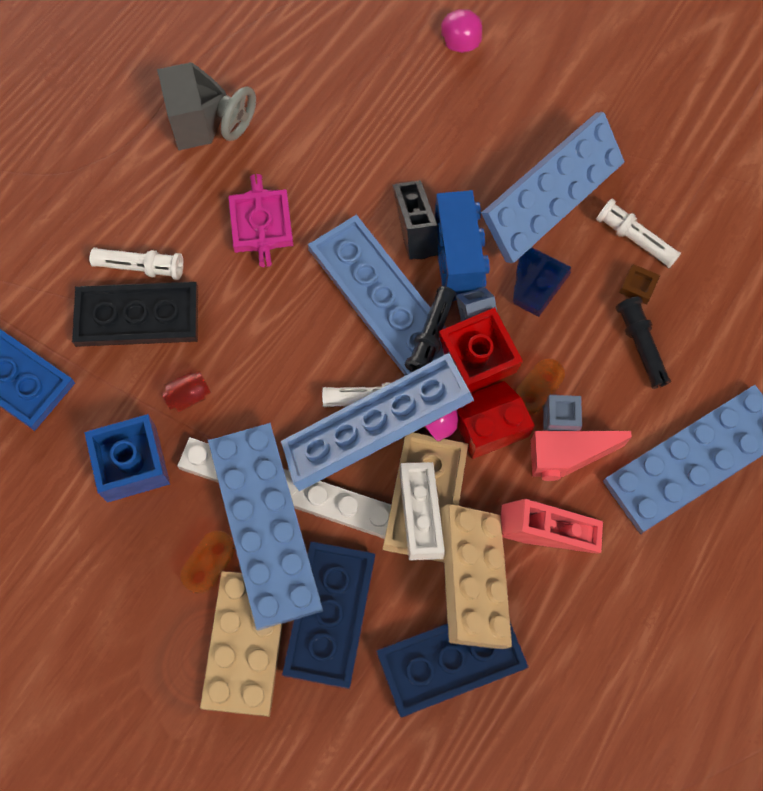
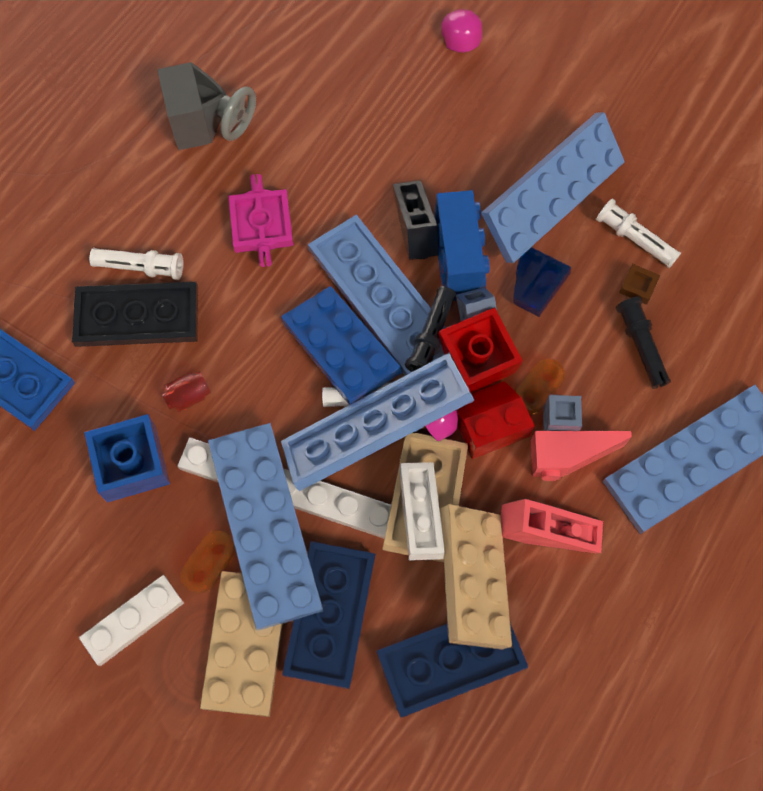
none -> white plate [79,575,184,666]
none -> blue plate [281,286,401,405]

